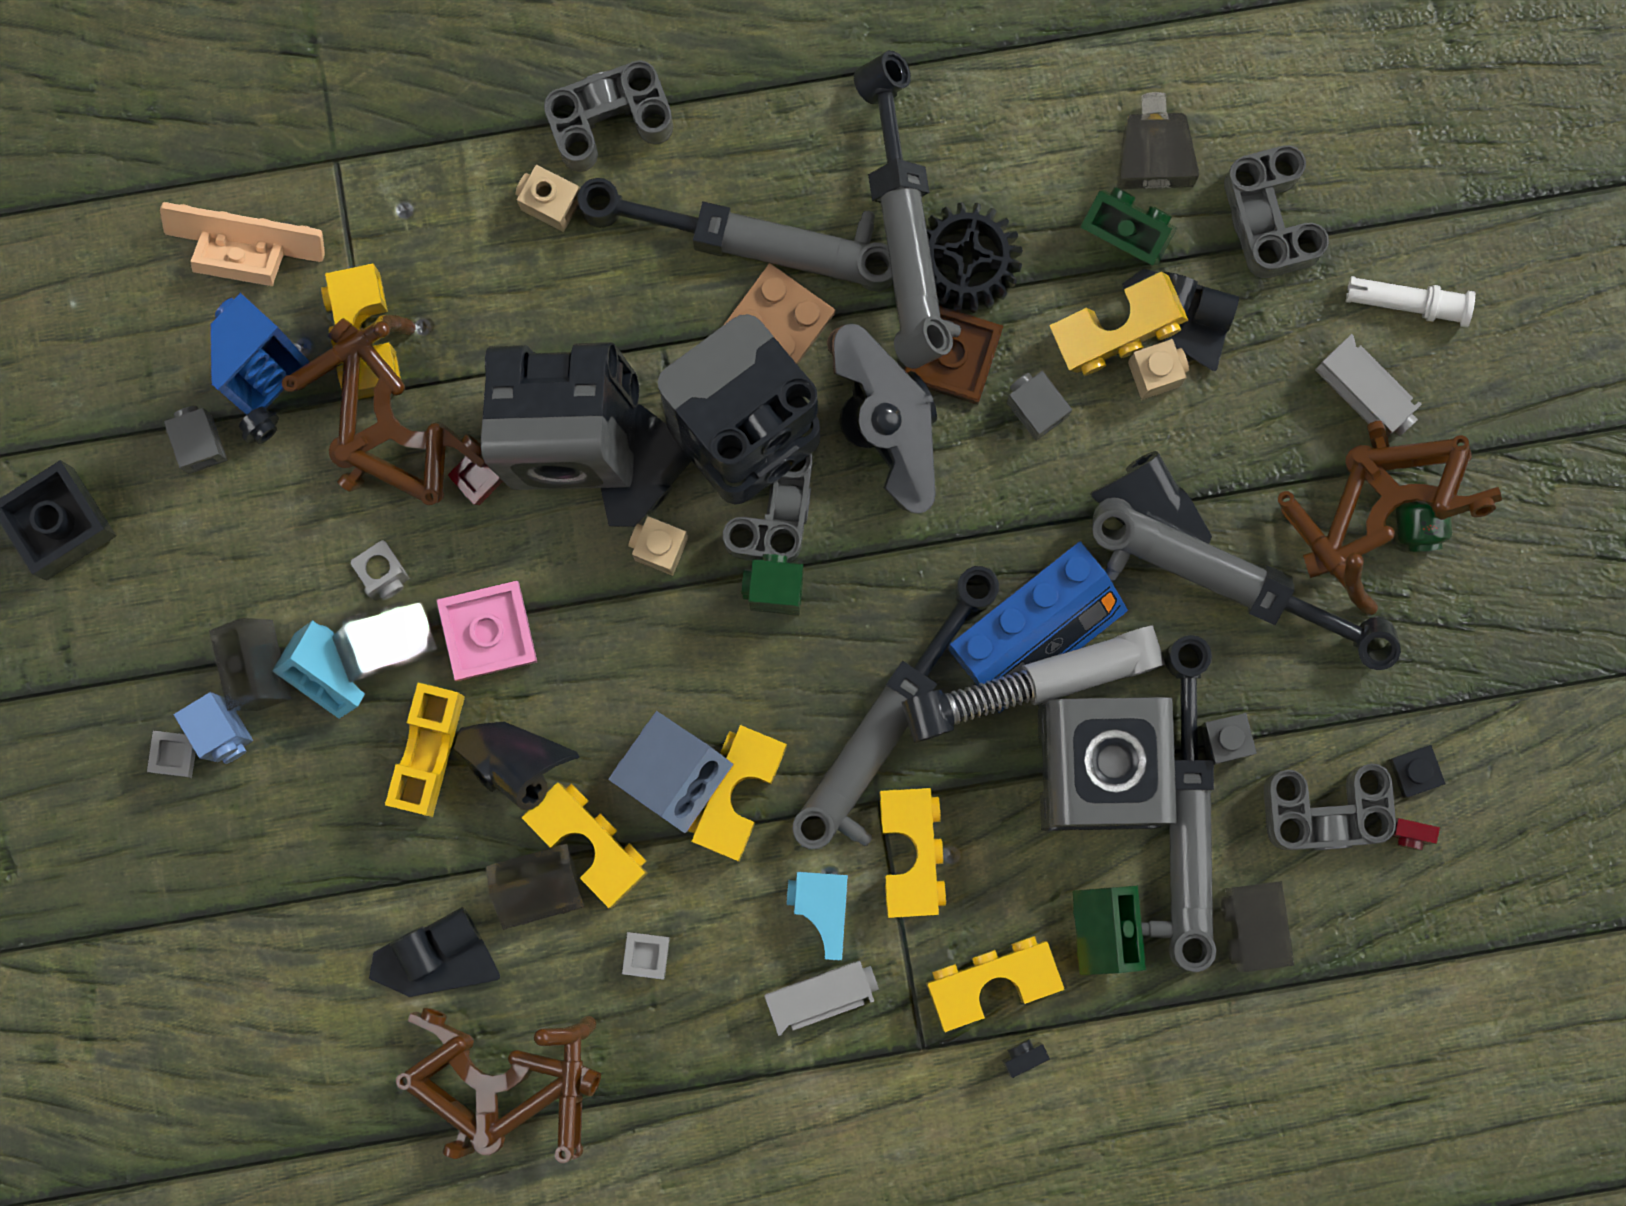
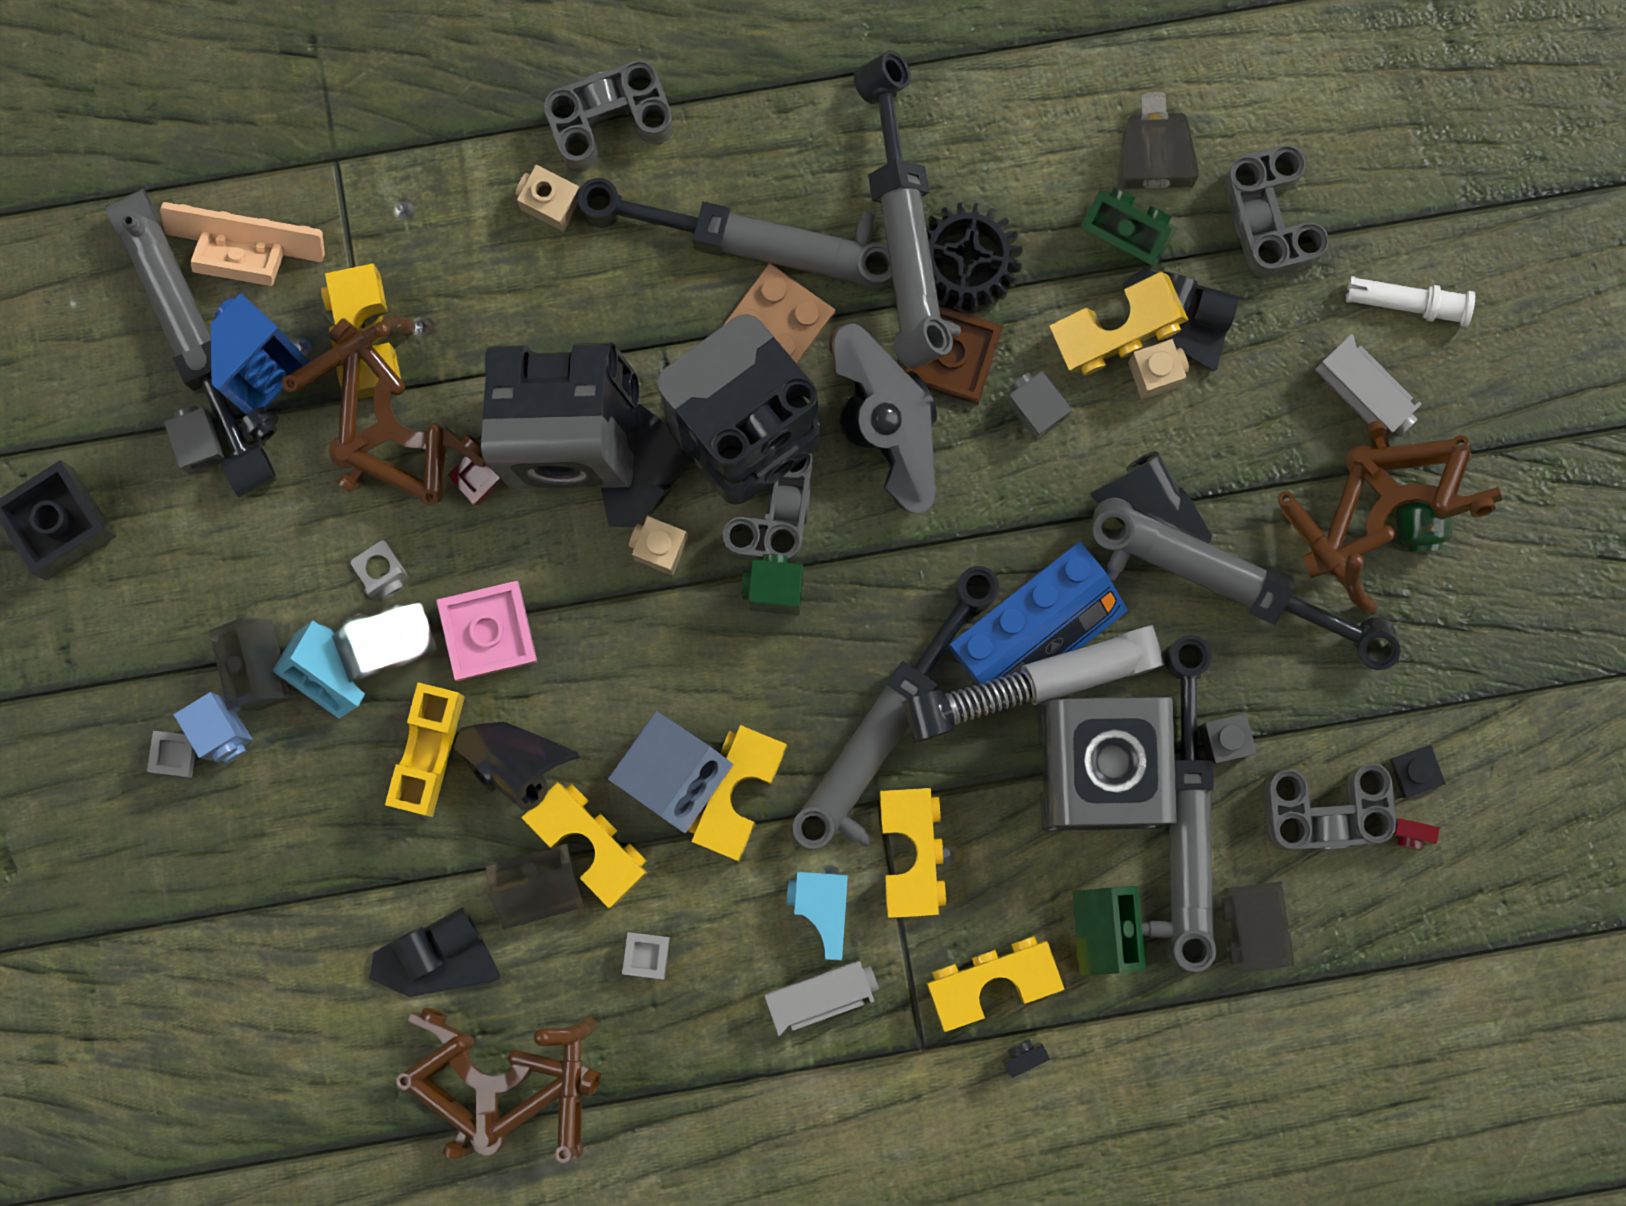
none -> dark grey piece [105,189,277,497]

